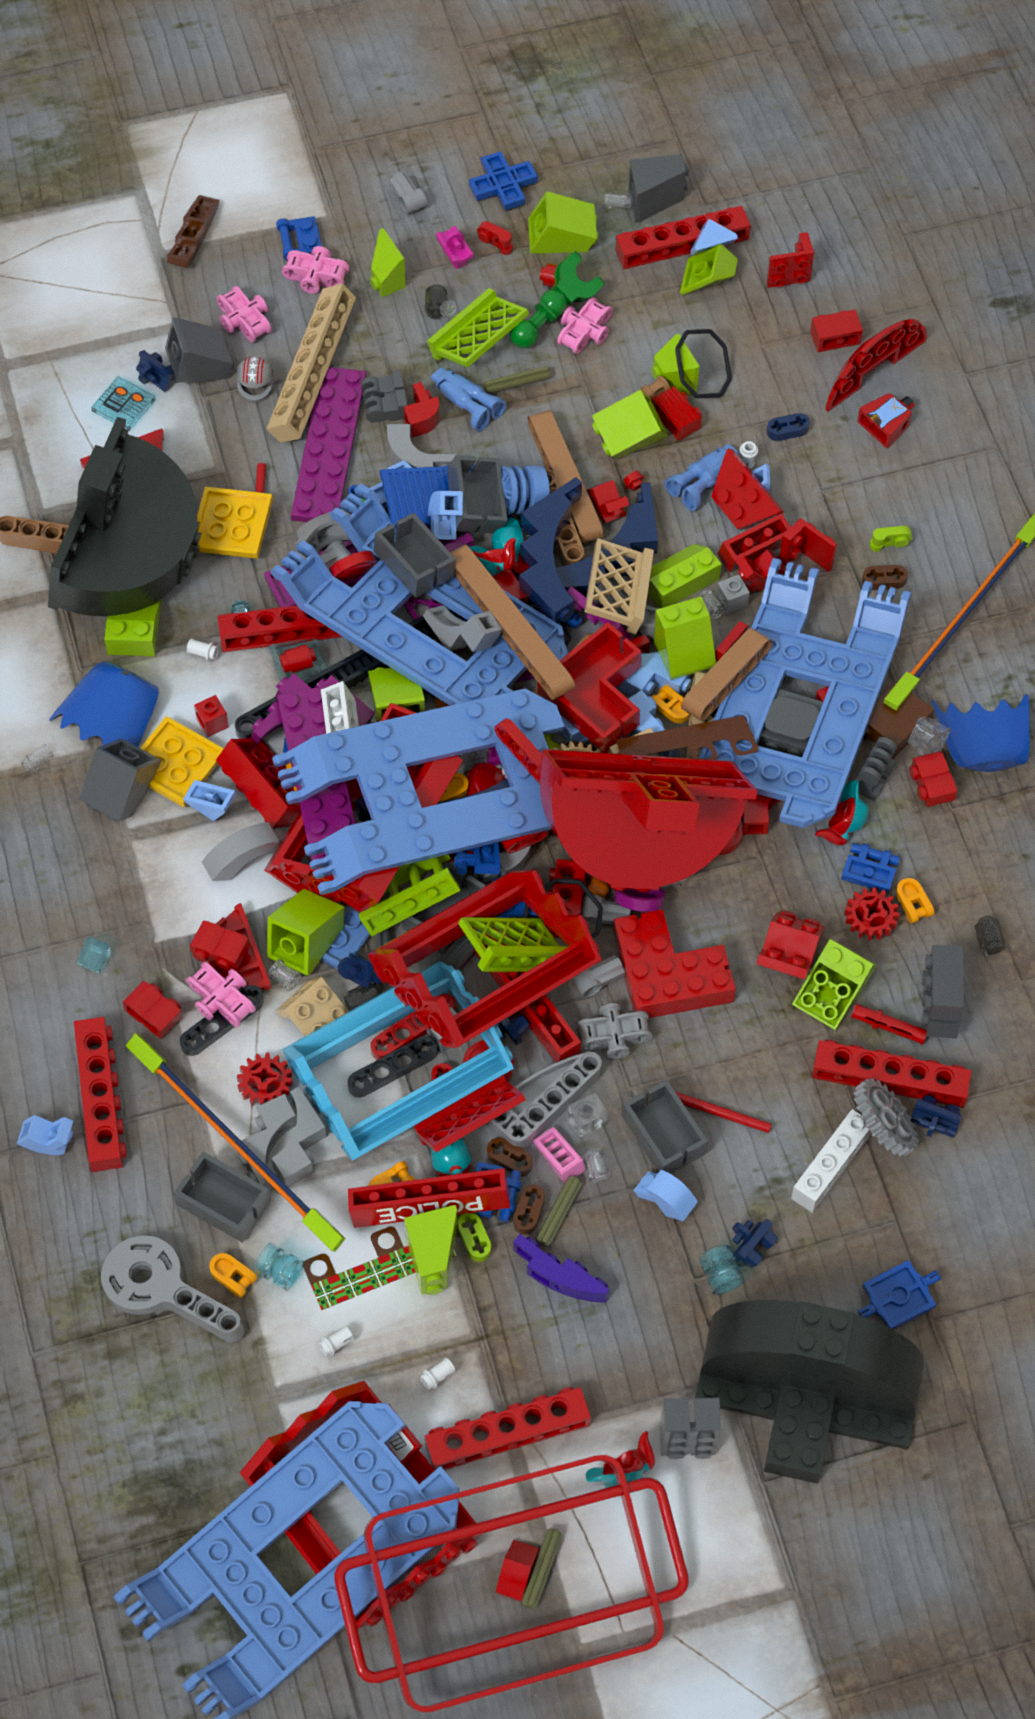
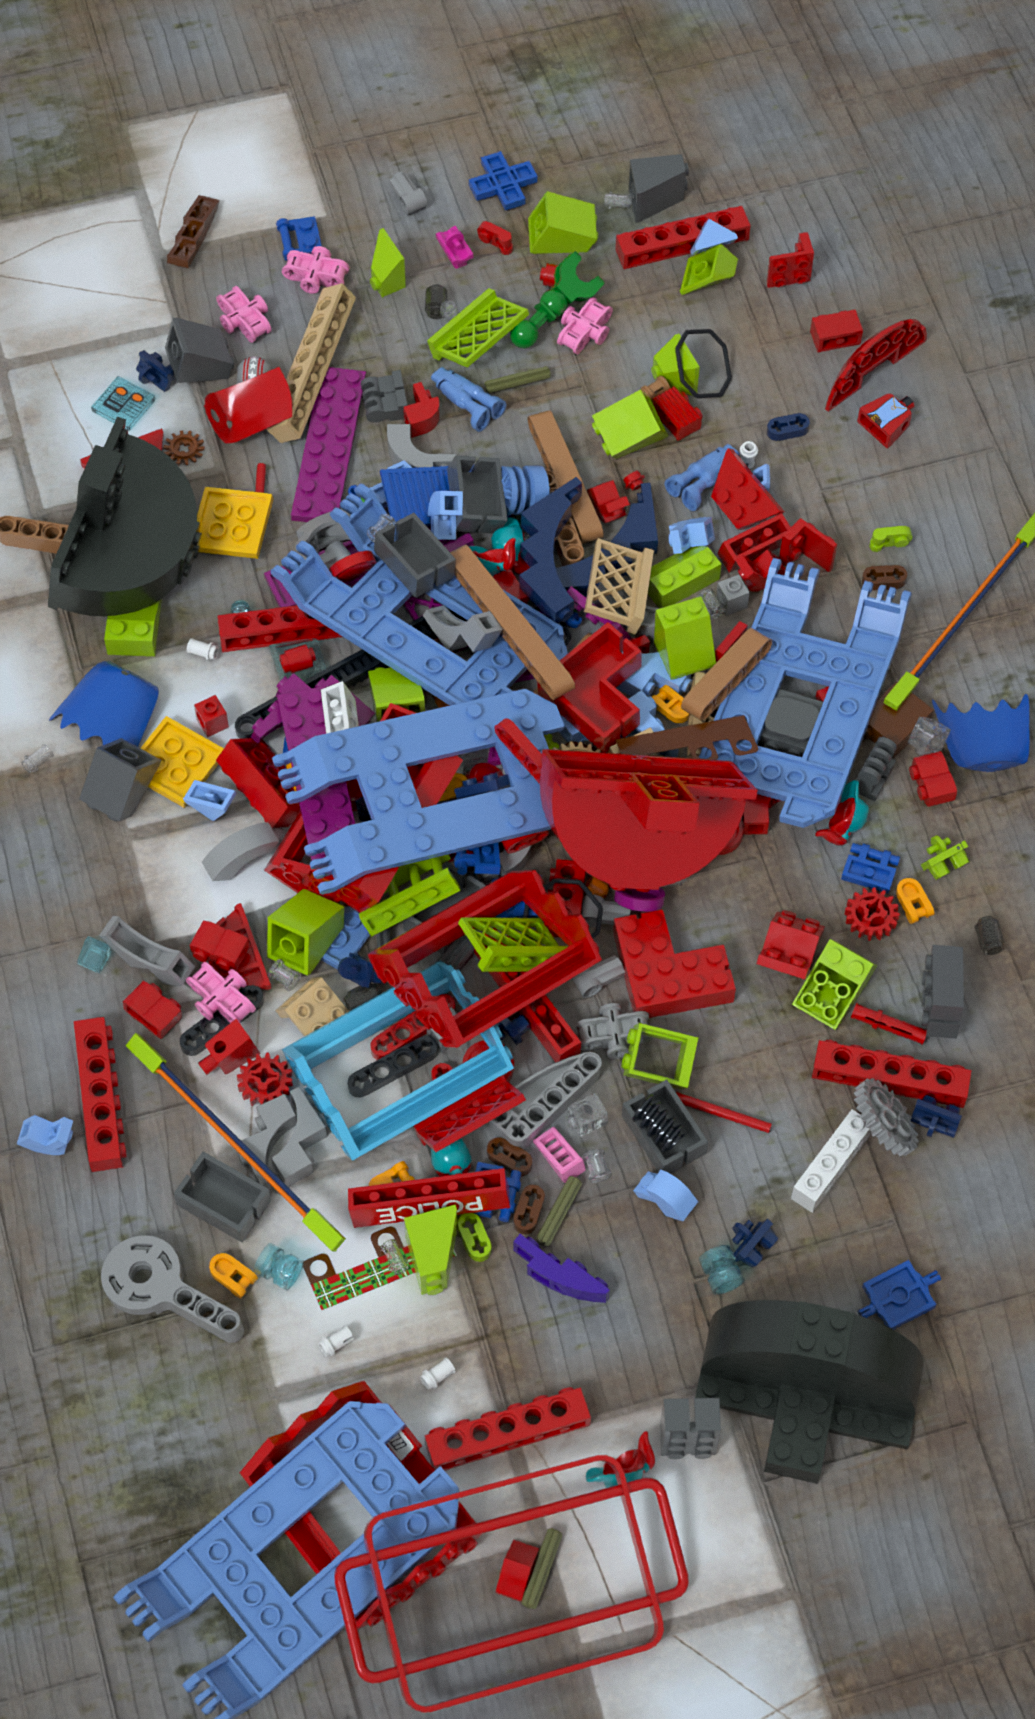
none -> light grey arch [99,916,195,986]
none -> dark orange gear [163,430,205,465]
none -> red torso [198,1019,261,1075]
none -> red piece [204,367,292,443]
none -> clear bush [367,514,396,542]
none -> clear pin [380,1239,409,1275]
none -> dark blue plate [454,772,510,798]
none -> lime window [621,1023,698,1090]
none -> black piece [632,1094,688,1153]
none -> light blue brick [669,517,715,554]
none -> lime hips [921,835,969,880]

